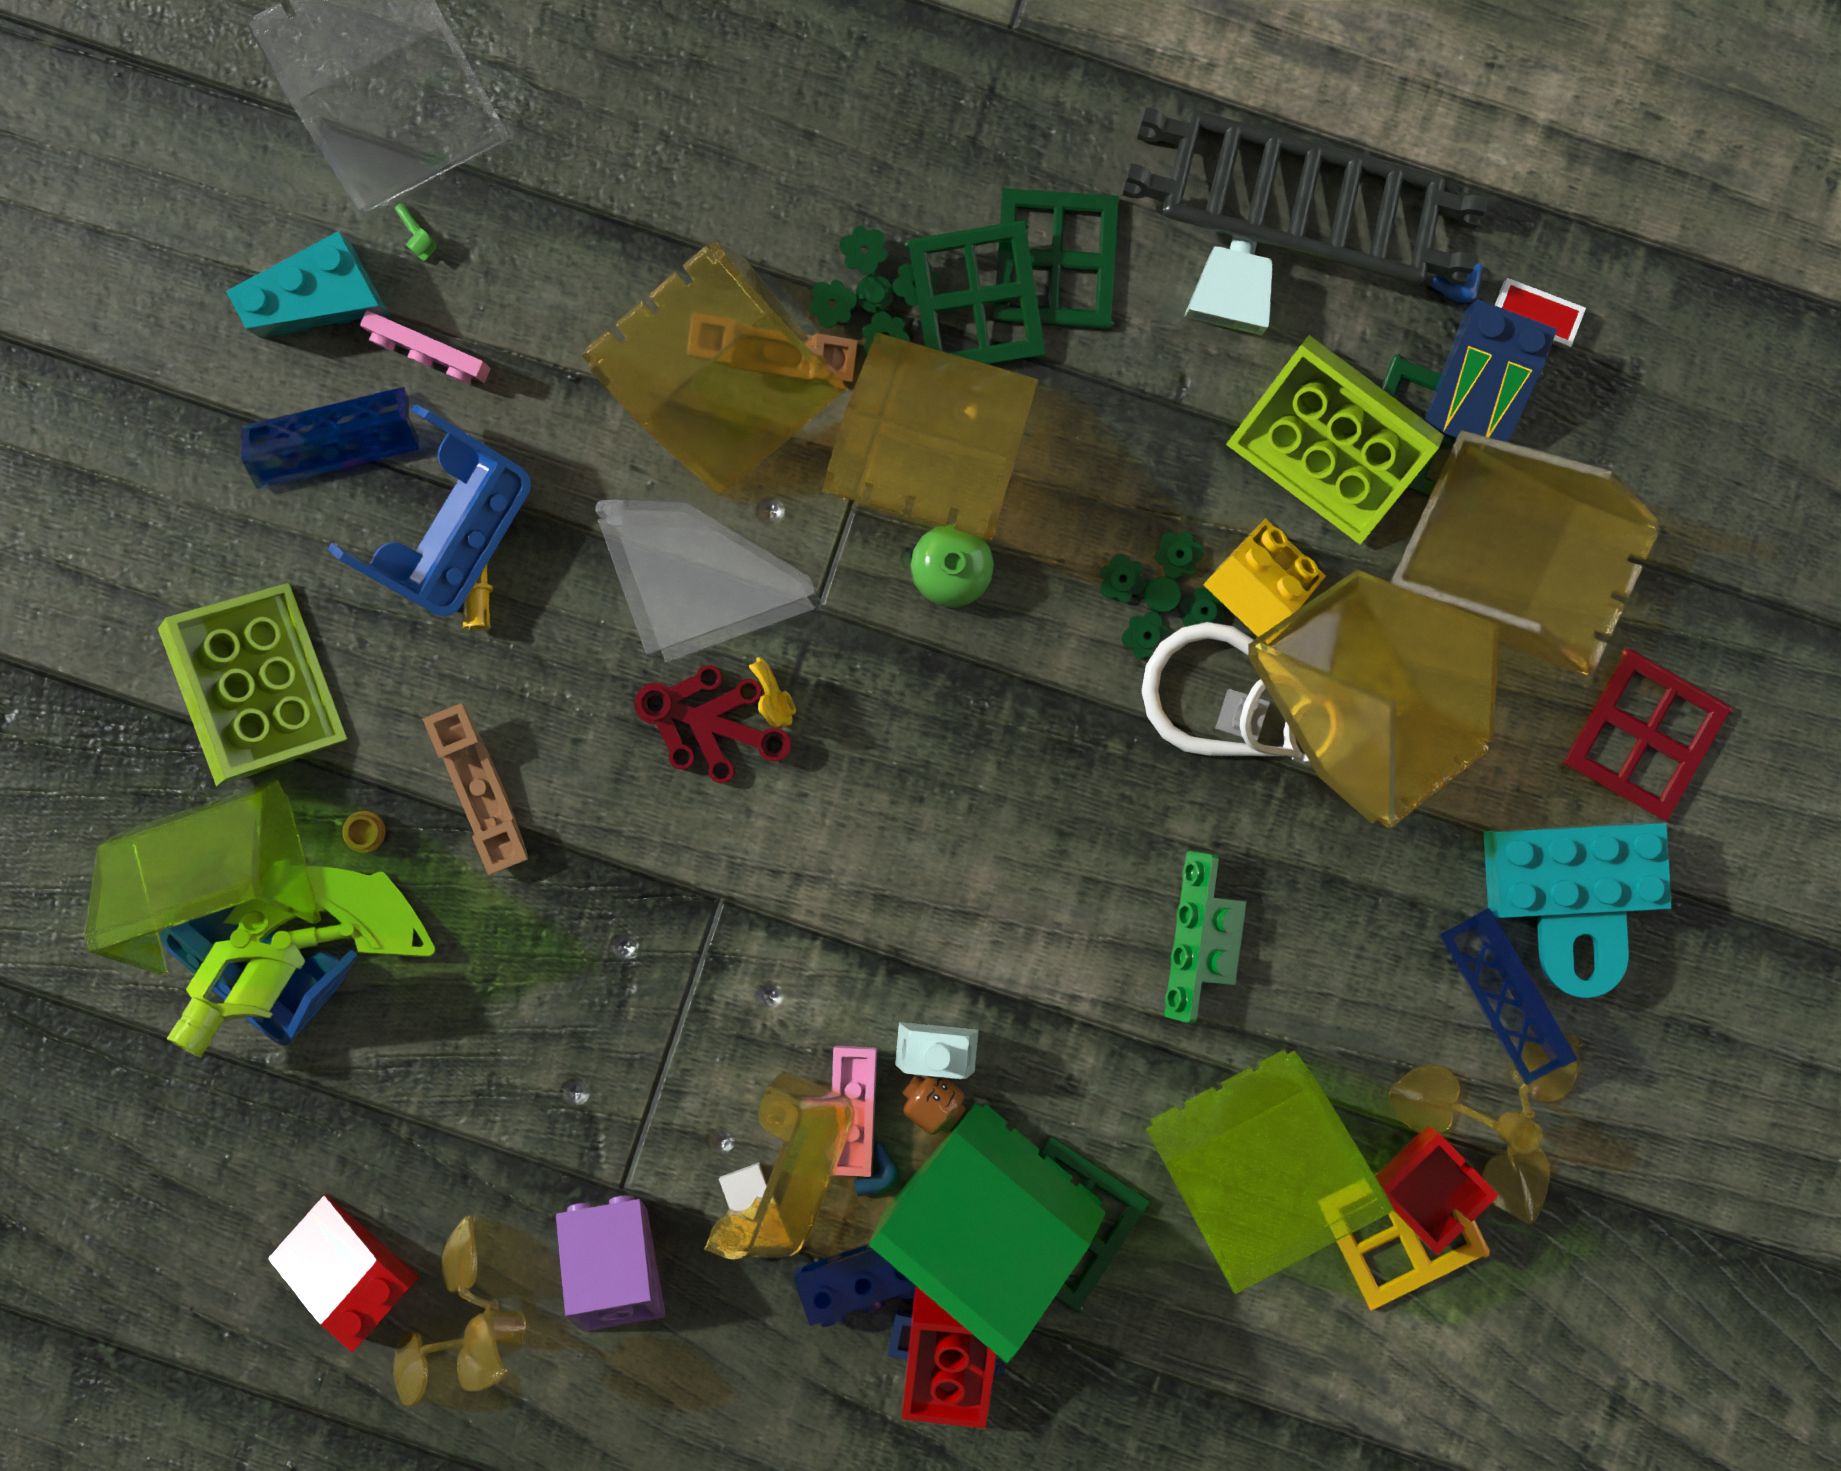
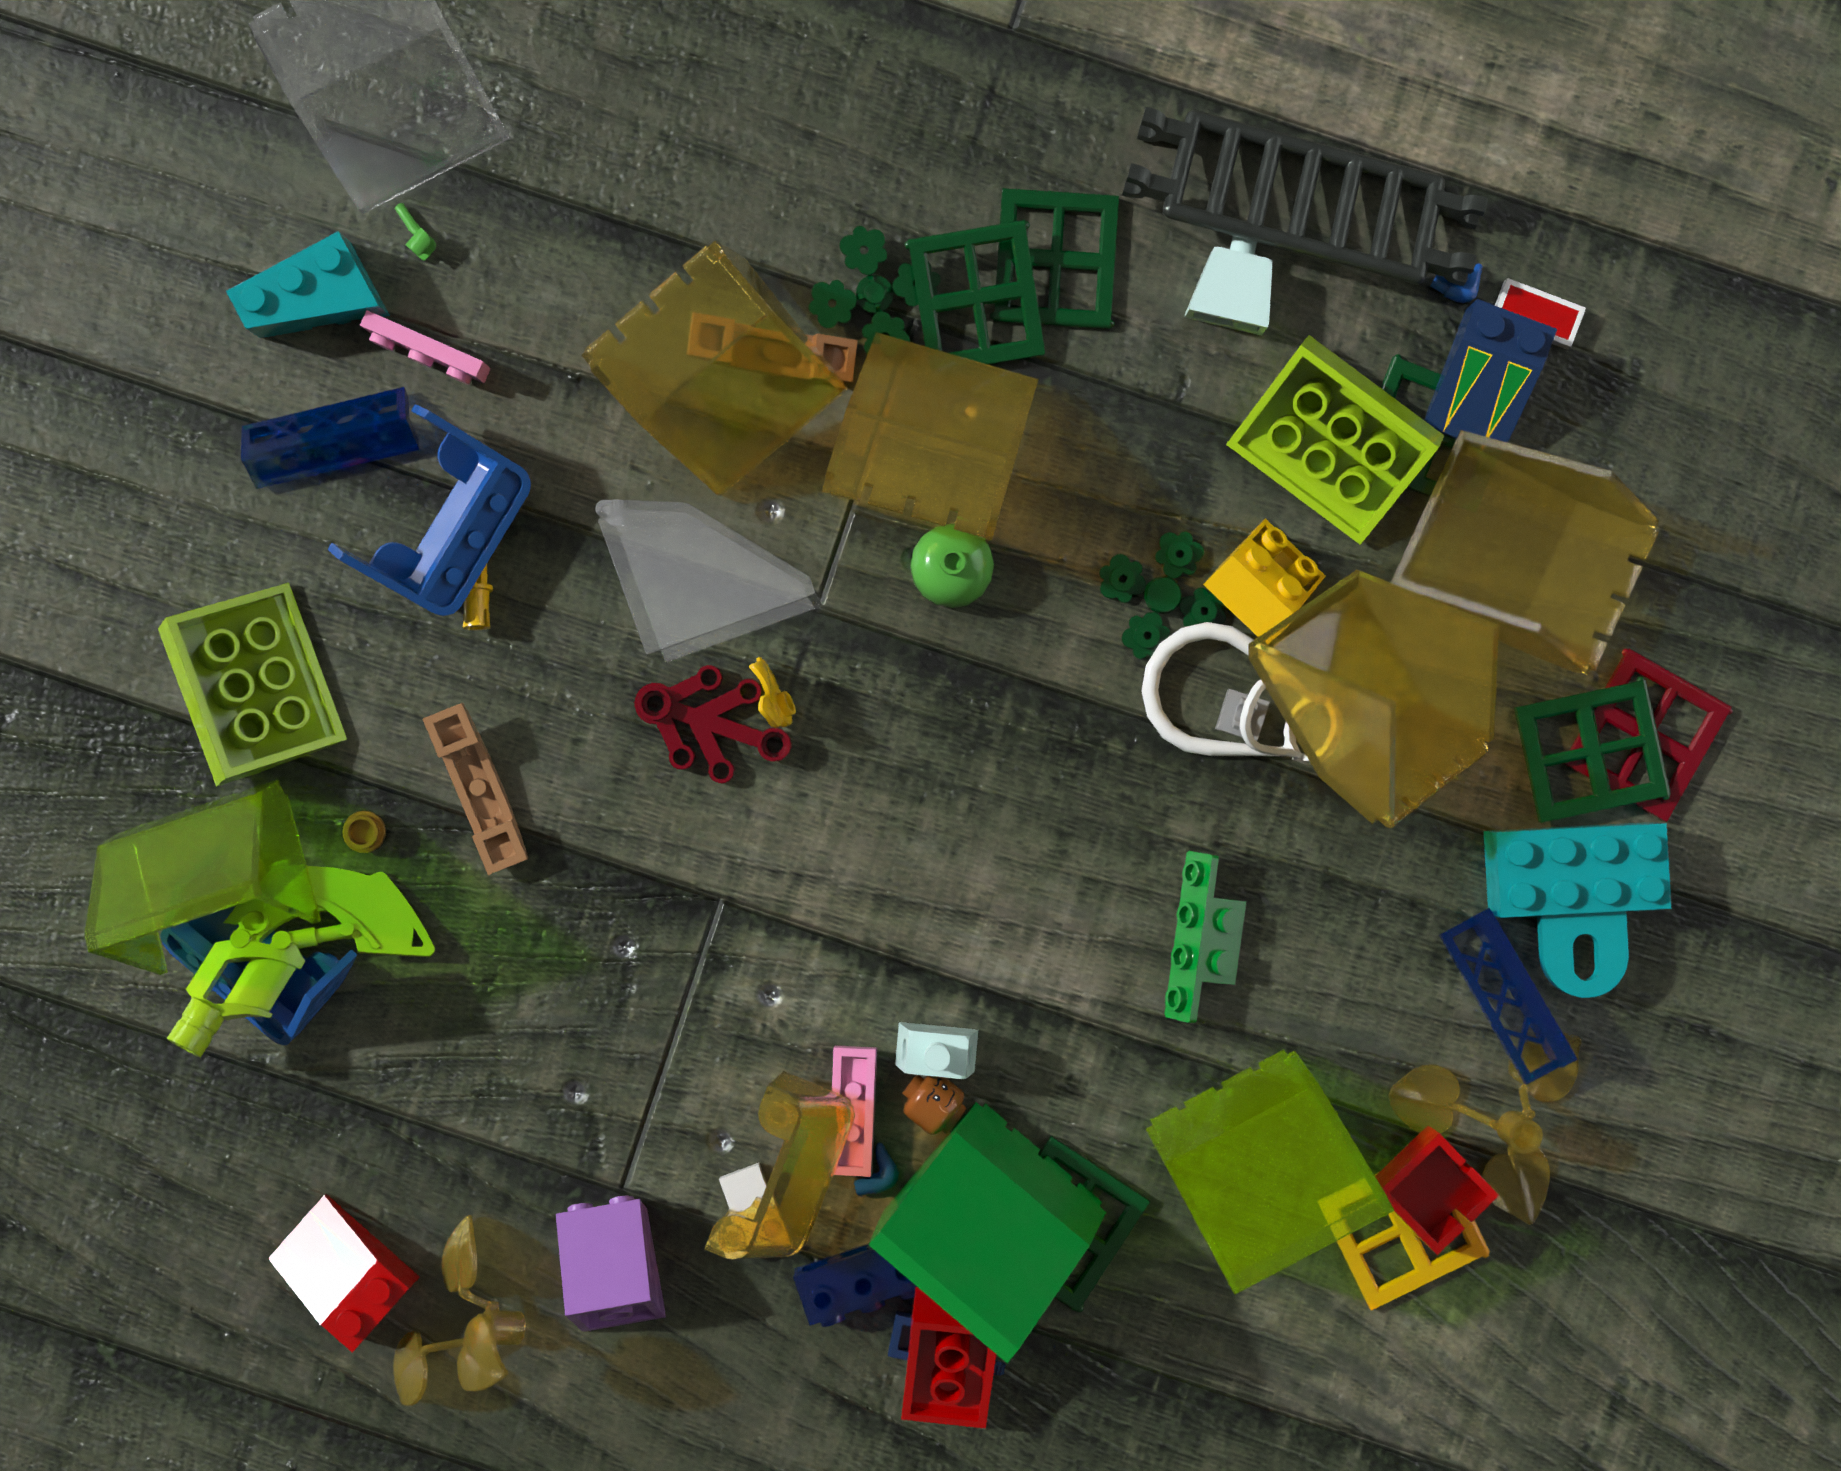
none -> dark green window [1514,676,1671,823]

